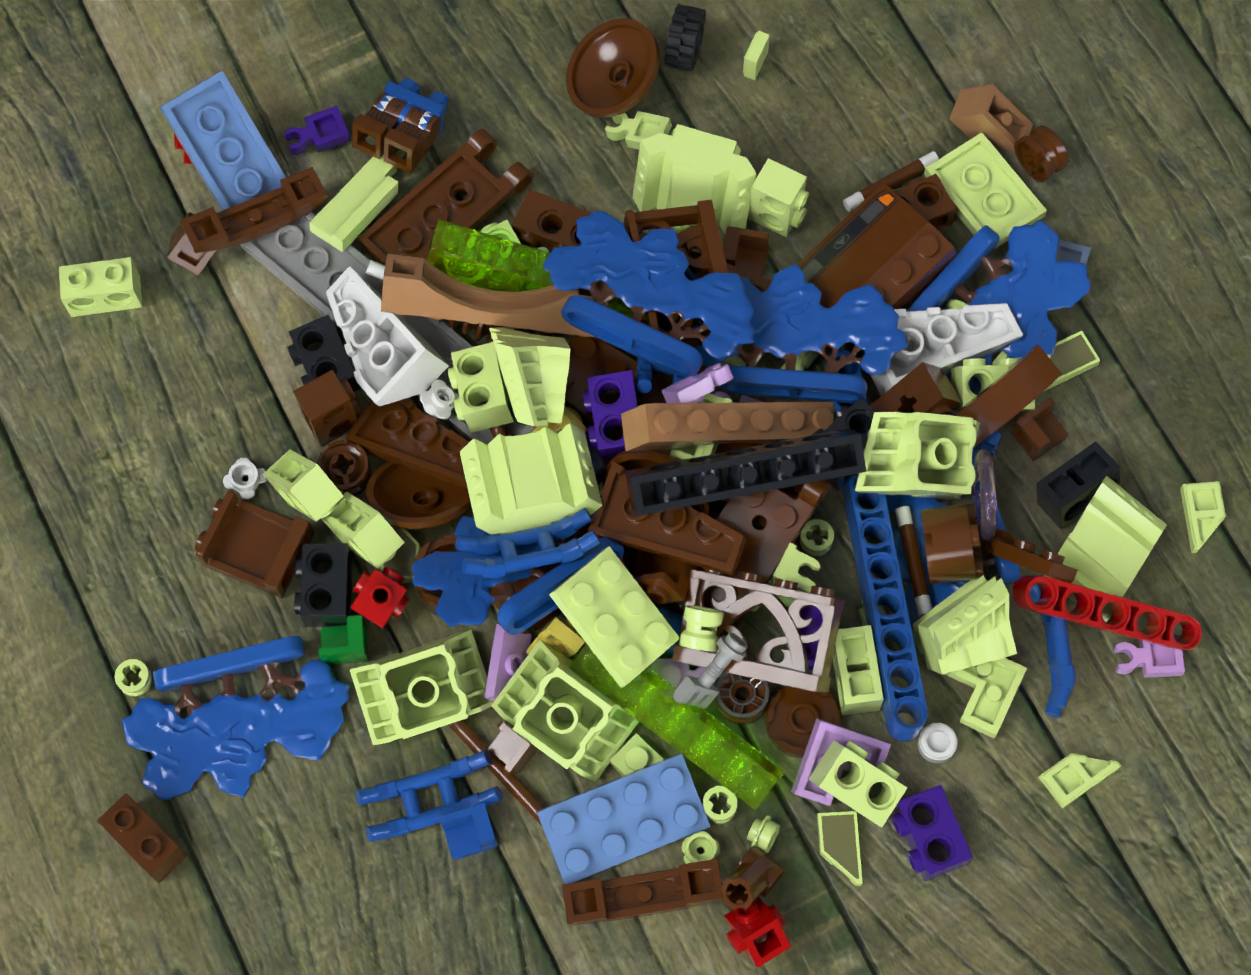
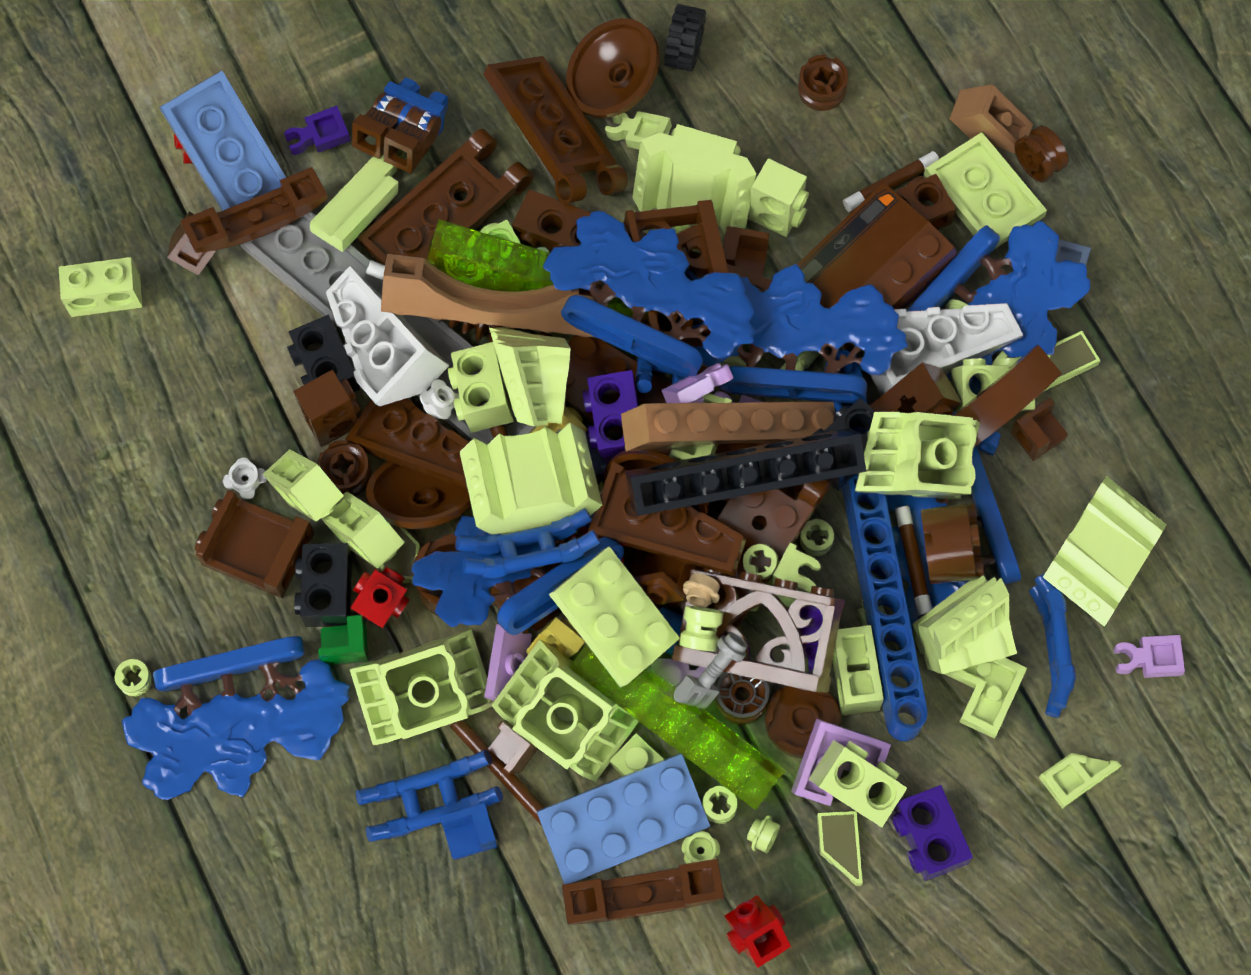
reddish brown brick [97,793,188,883] -> none
reddish brown piece [720,845,785,910] -> none
yellowish green tile [743,30,770,80] -> none
white tile [917,723,957,763] -> none
piece [971,449,997,541] -> none
reddish brown hinge [980,528,1078,583] -> none
red beam [1012,575,1202,650] -> none
black brick [1036,441,1120,529] -> none
yellowish green tile [1180,481,1226,553] -> none
none -> reddish brown hinge [483,56,628,204]
none -> tan plate [683,573,720,608]
none -> yellowish green bush [743,544,779,580]
none -> reddish brown wheel [798,54,848,111]

